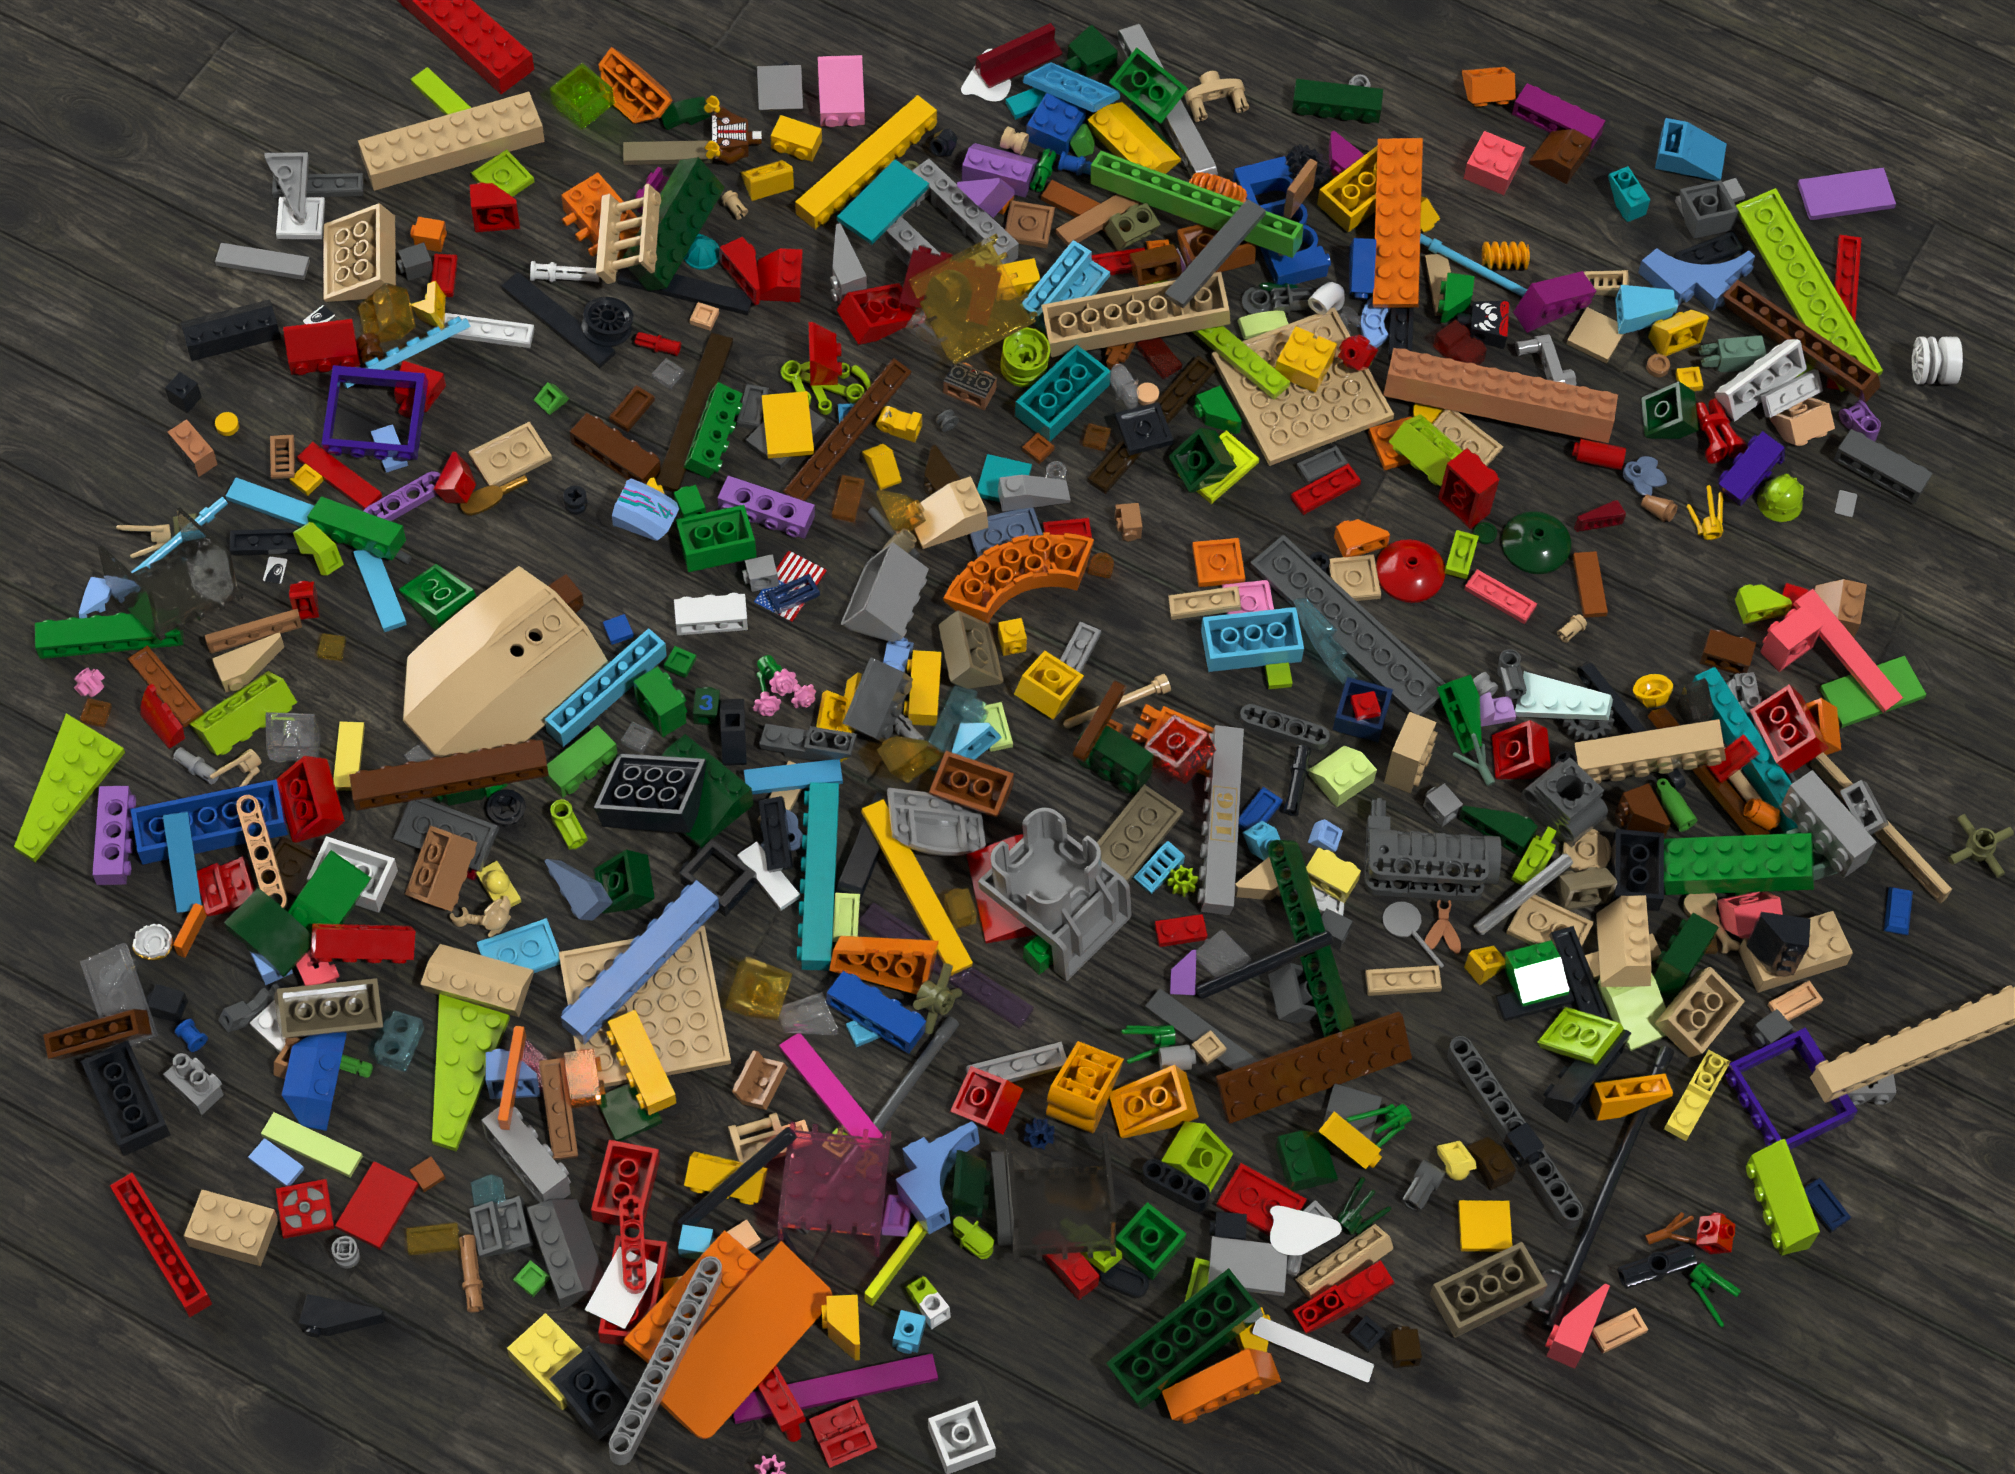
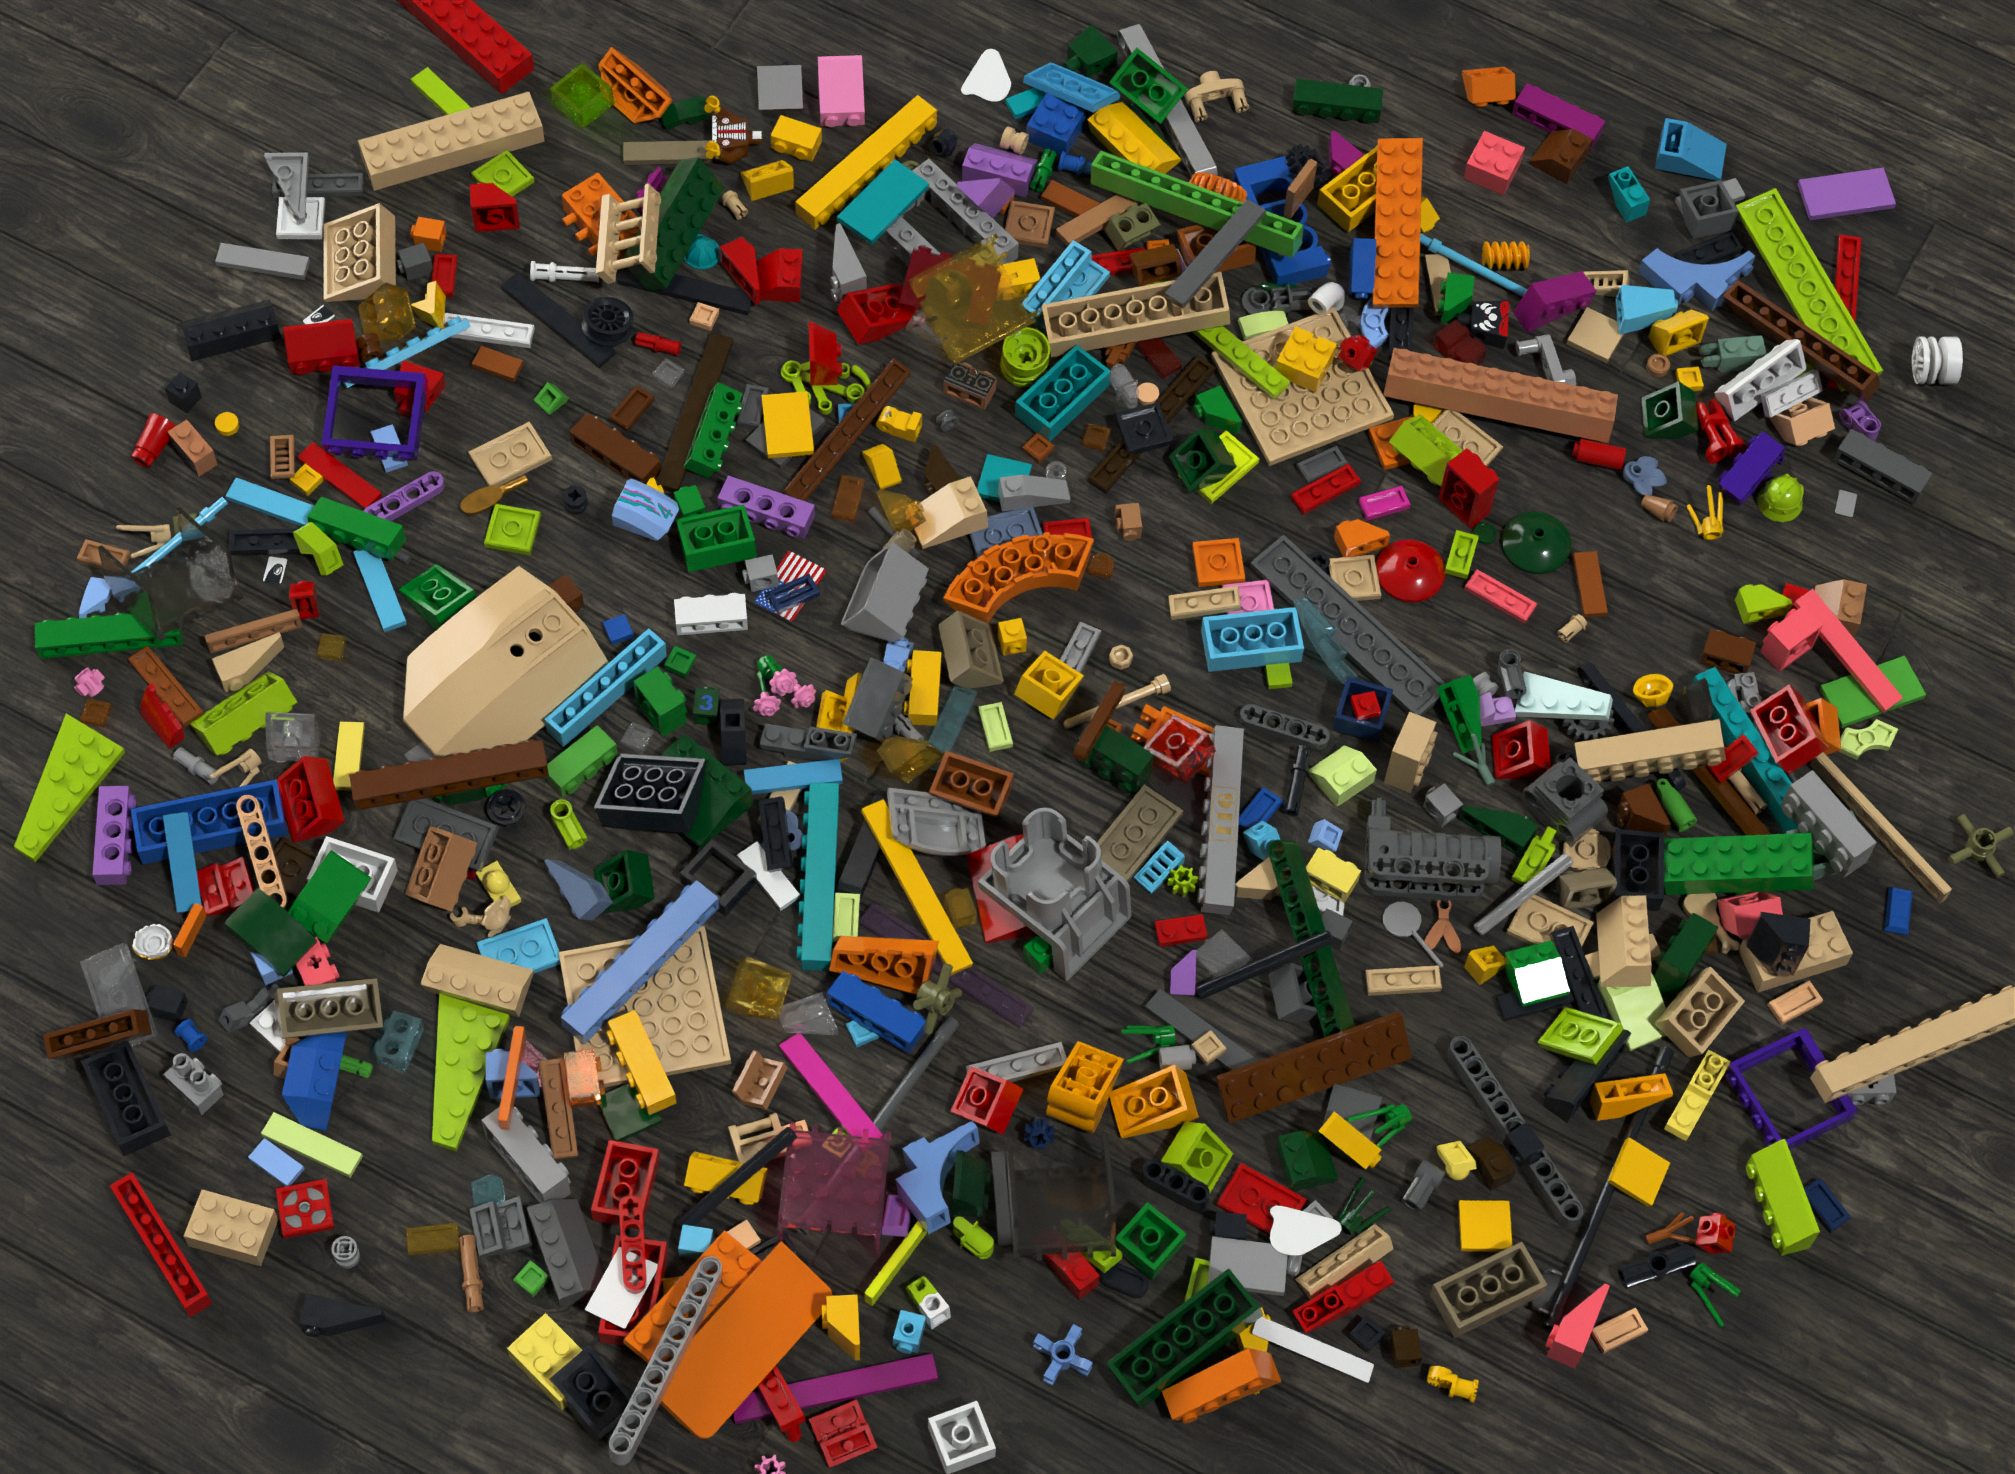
red brick [311,924,416,963] -> none
red tile [335,1161,419,1250] -> none
dark orange tile [410,1157,445,1192] -> none
red slope [434,452,476,503] -> none
medium azure slope [952,723,1002,760] -> none
clear light blue gear [959,698,989,723] -> none
dark red panel [975,23,1063,88] -> none
bright green slope [1070,124,1095,157] -> none
dark red slope [1574,500,1626,532] -> none
orange brick [1743,798,1781,830] -> none
dark grey brick [1750,1009,1793,1048] -> none
light grey brick [1840,780,1889,835] -> none
none -> medium nougat tile [77,539,131,575]
none -> red plant [131,413,176,468]
none -> dark orange tile [472,346,524,382]
none -> lime tile [484,504,541,556]
none -> medium blue pin [1033,1324,1093,1386]
none -> tan tile [1109,645,1133,670]
none -> dark pink tile [1358,486,1411,521]
none -> yellow connector [1427,1366,1479,1403]
none -> yellow tile [1607,1137,1670,1207]
none -> yellowish green tile [1838,719,1898,760]

